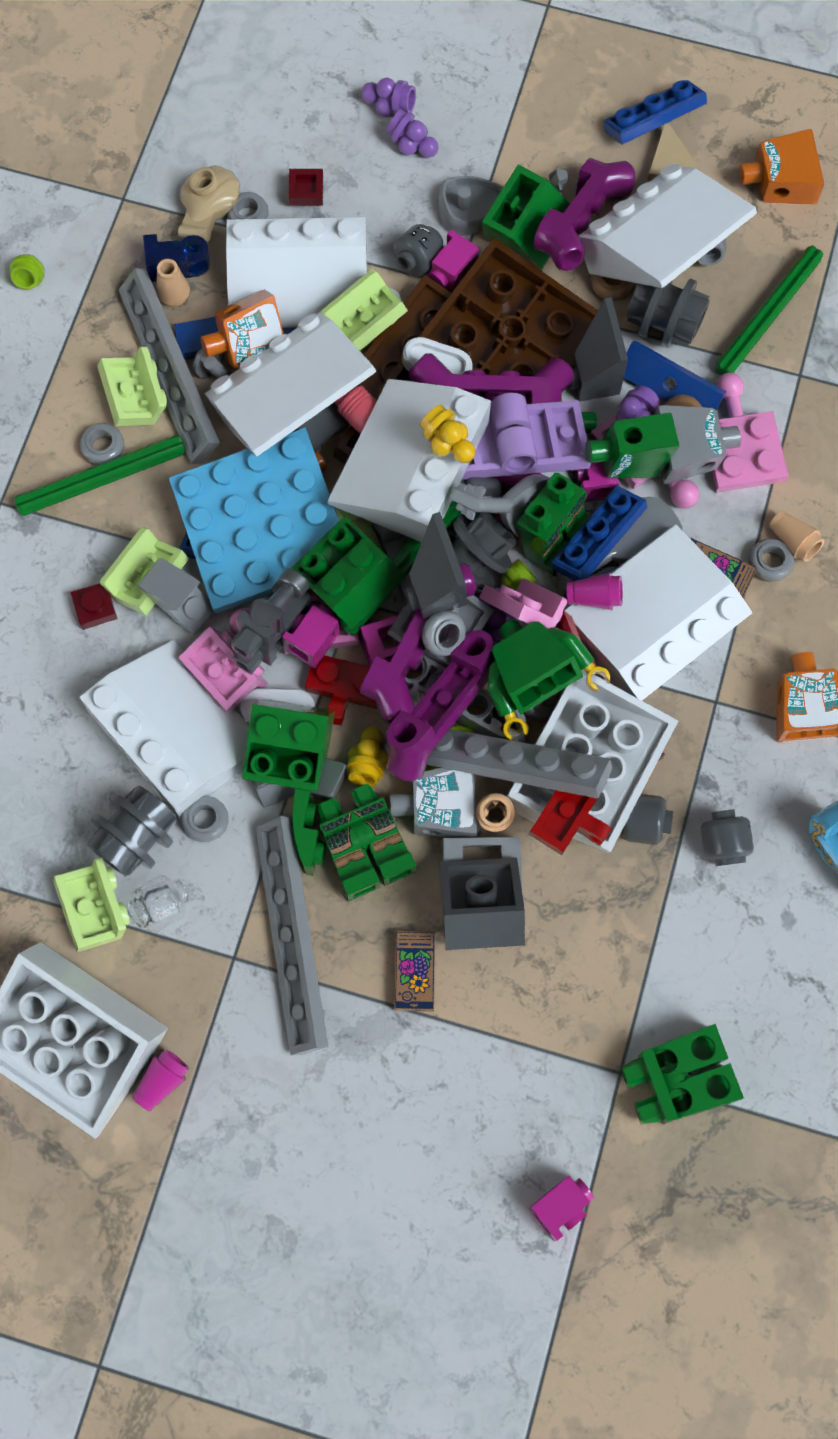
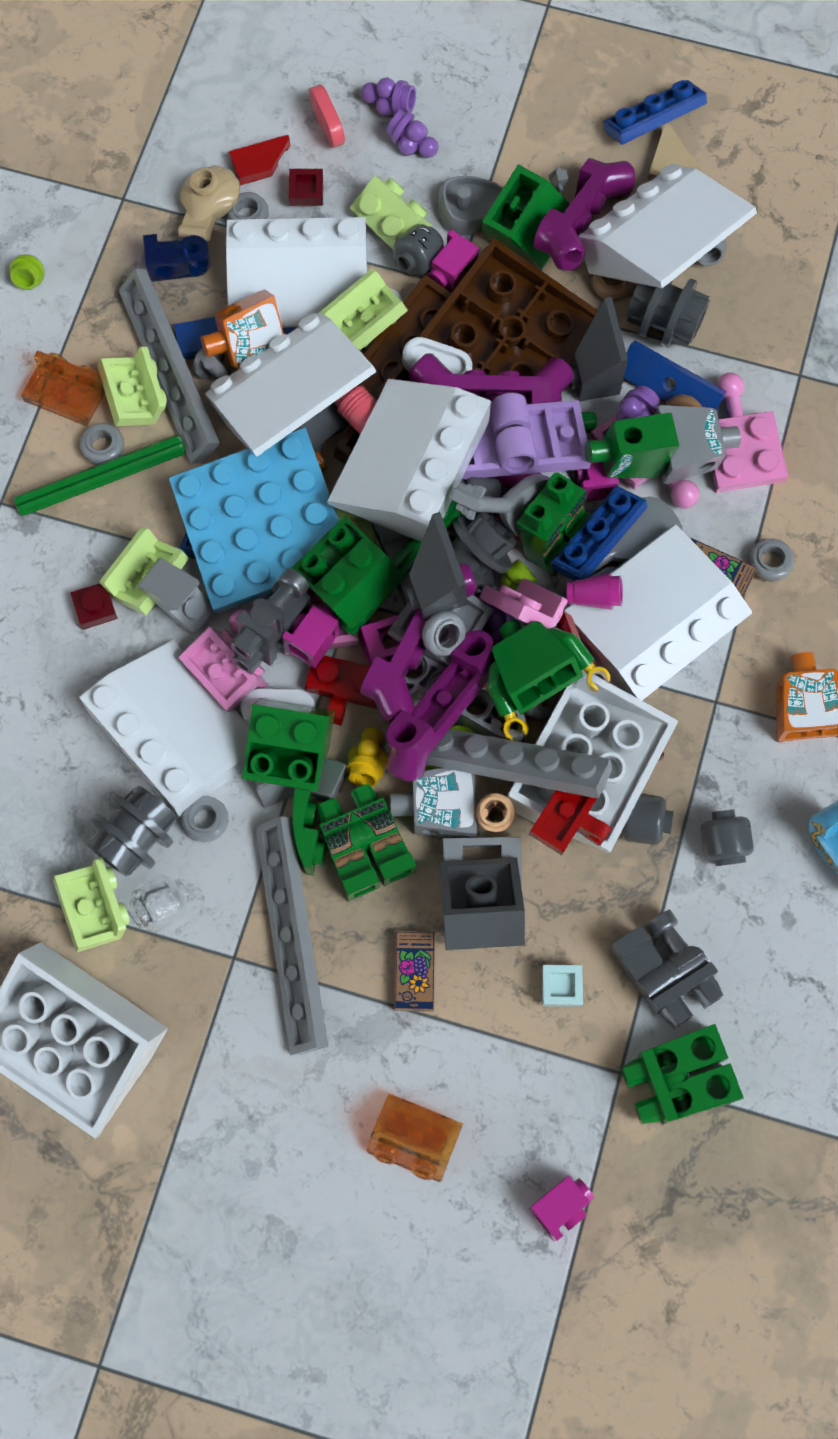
dark pink cone [132,1049,189,1111] -> none
light nougat cone [156,259,190,307] -> none
yellow piece [419,404,476,463] -> none
green axle [715,245,823,375] -> none
orange torso [739,129,824,204] -> none
light nougat cone [769,511,824,562] -> none
none -> clear orange bracket [21,350,105,426]
none -> red tile [229,135,291,186]
none -> coral tile [309,84,345,148]
none -> yellowish green bracket [350,175,433,249]
none -> clear orange bracket [366,1093,463,1182]
none -> light aqua plate [542,965,583,1007]
none -> dark grey hips [609,909,724,1029]

